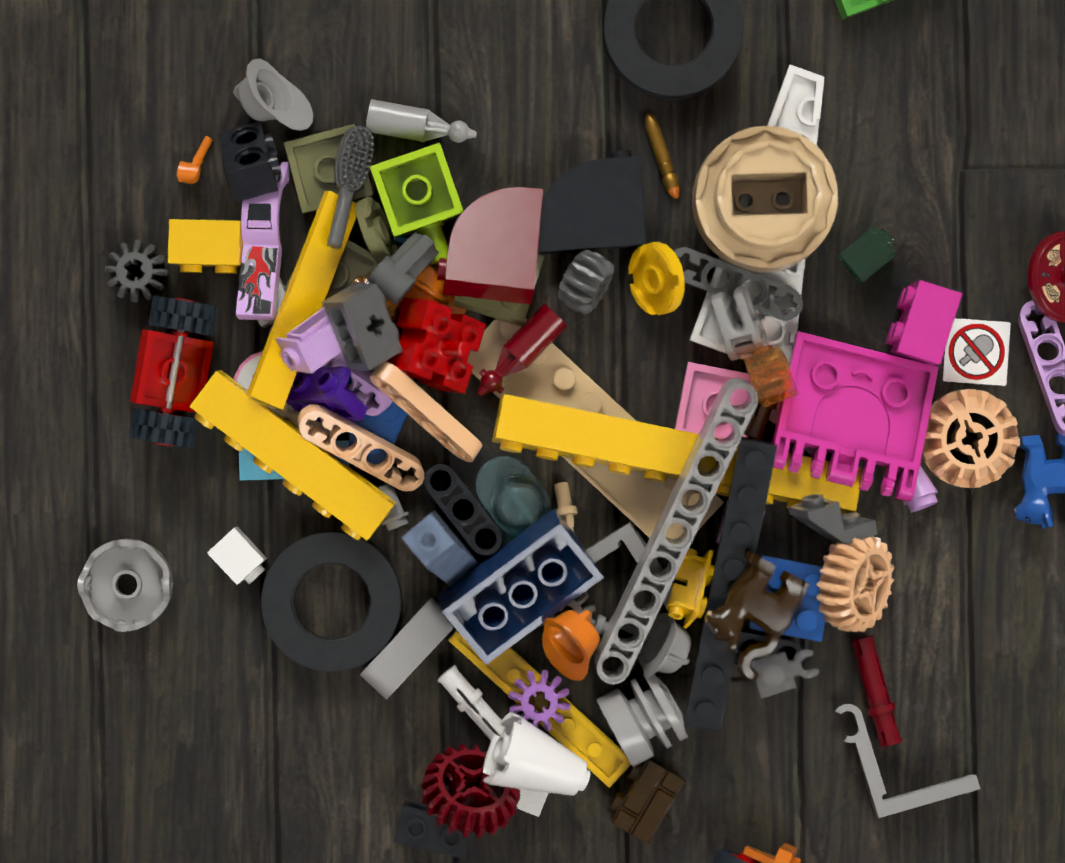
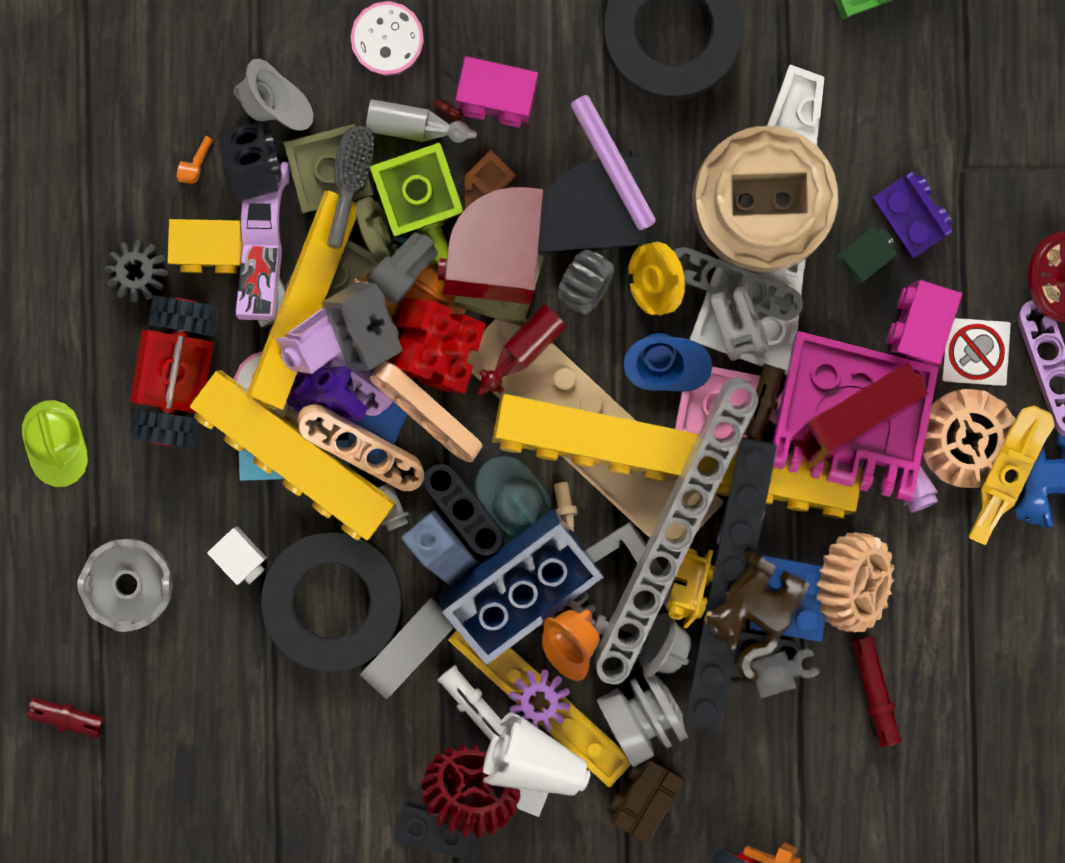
pearl gold piece [644,113,680,199] -> none
clear orange brick [744,345,799,407] -> none
dark grey slope [789,494,878,545] -> none
light grey hinge [834,704,980,818] -> none
none -> lime piece [22,400,88,487]
none -> dark red pin [27,696,104,739]
none -> white tile [351,1,424,76]
none -> clear red leg [434,98,465,121]
none -> dark pink brick [456,56,538,128]
none -> dark orange tile [465,150,517,209]
none -> lavender axle [571,95,655,230]
none -> blue piece [623,333,713,392]
none -> dark red slope [792,363,929,469]
none -> dark purple bracket [871,172,953,259]
none -> yellow piece [968,405,1055,545]

